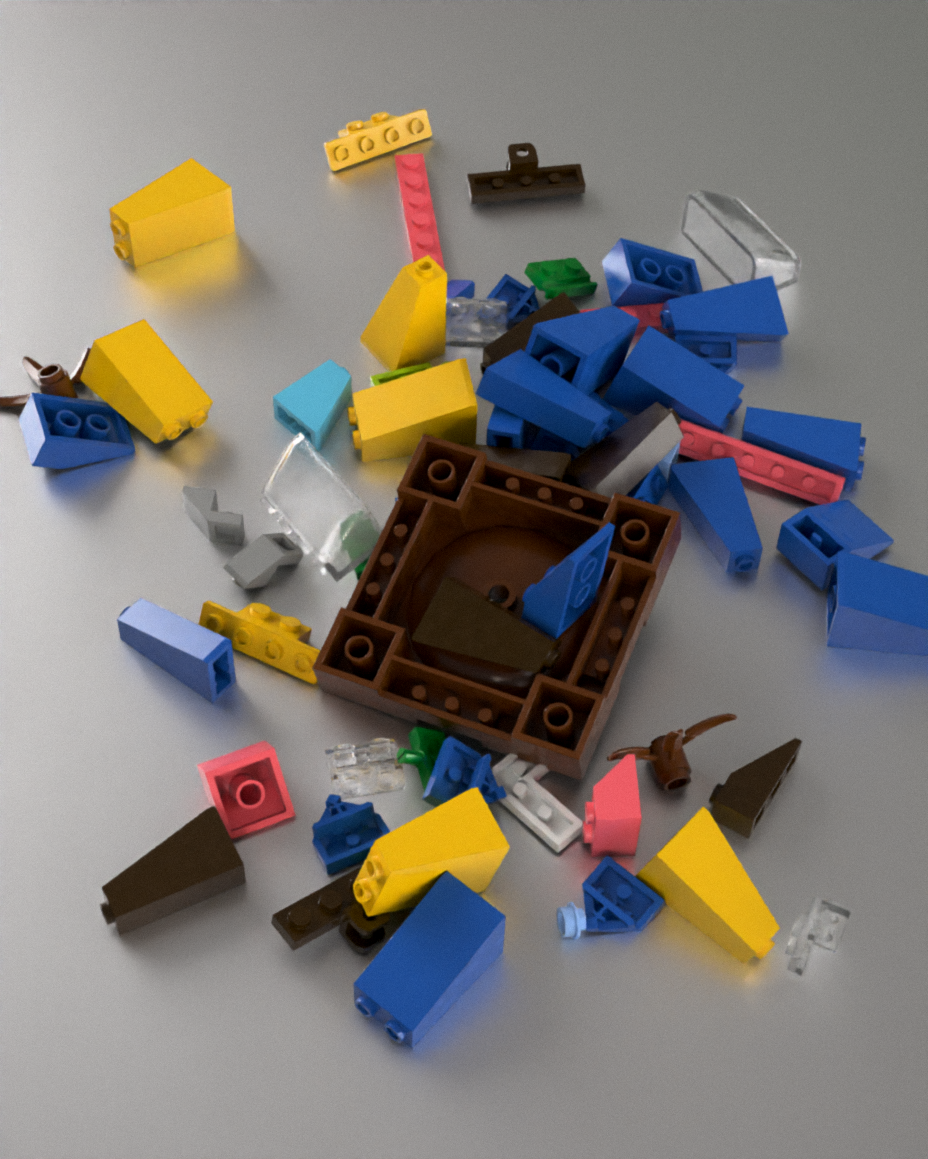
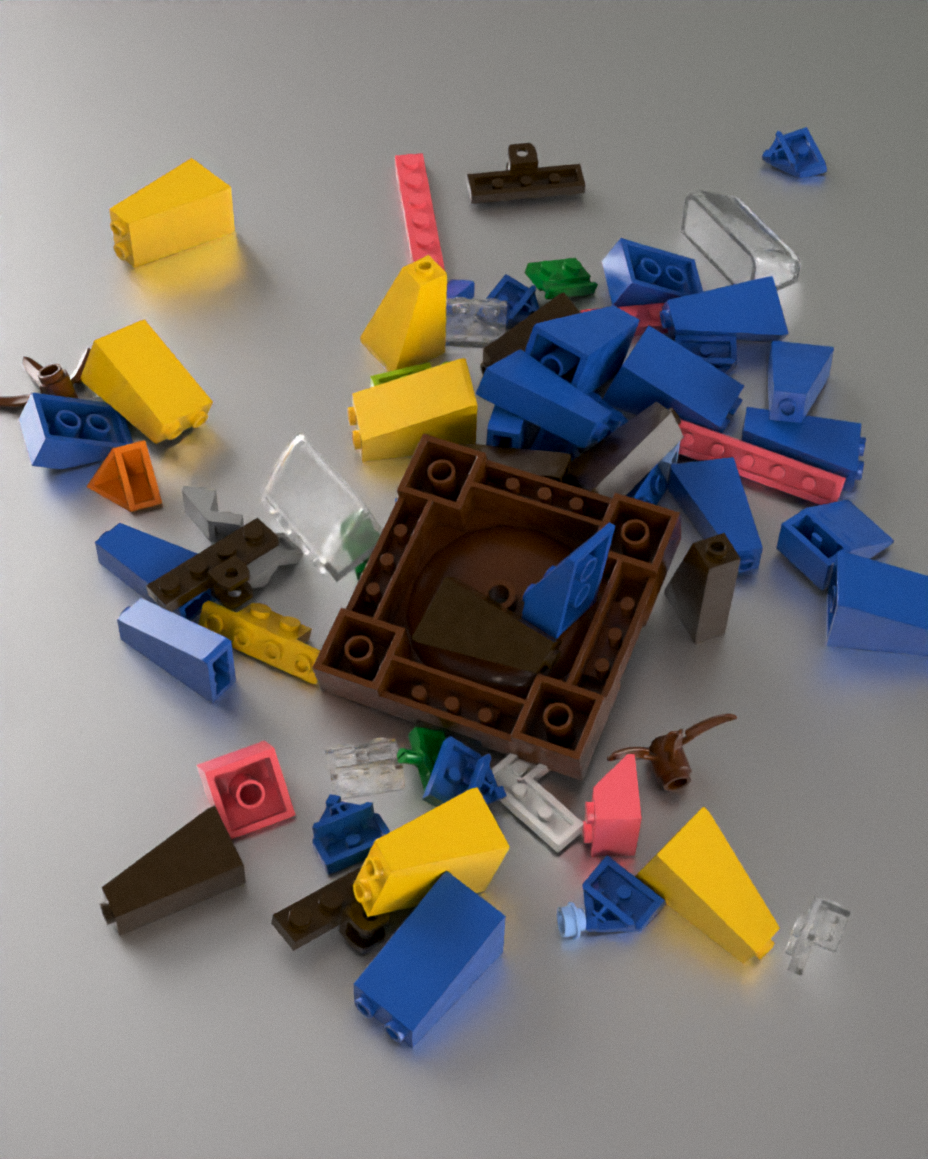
medium azure slope [273,359,352,453] -> none
yellow bracket [324,109,432,171] -> none
dark brown slope [709,738,802,839] -> none
none -> orange slope [86,440,162,512]
none -> blue slope [95,523,216,621]
none -> dark brown plate [146,517,279,612]
none -> dark brown slope [664,533,741,644]
none -> blue slope [762,127,827,178]
none -> blue slope [767,340,834,423]

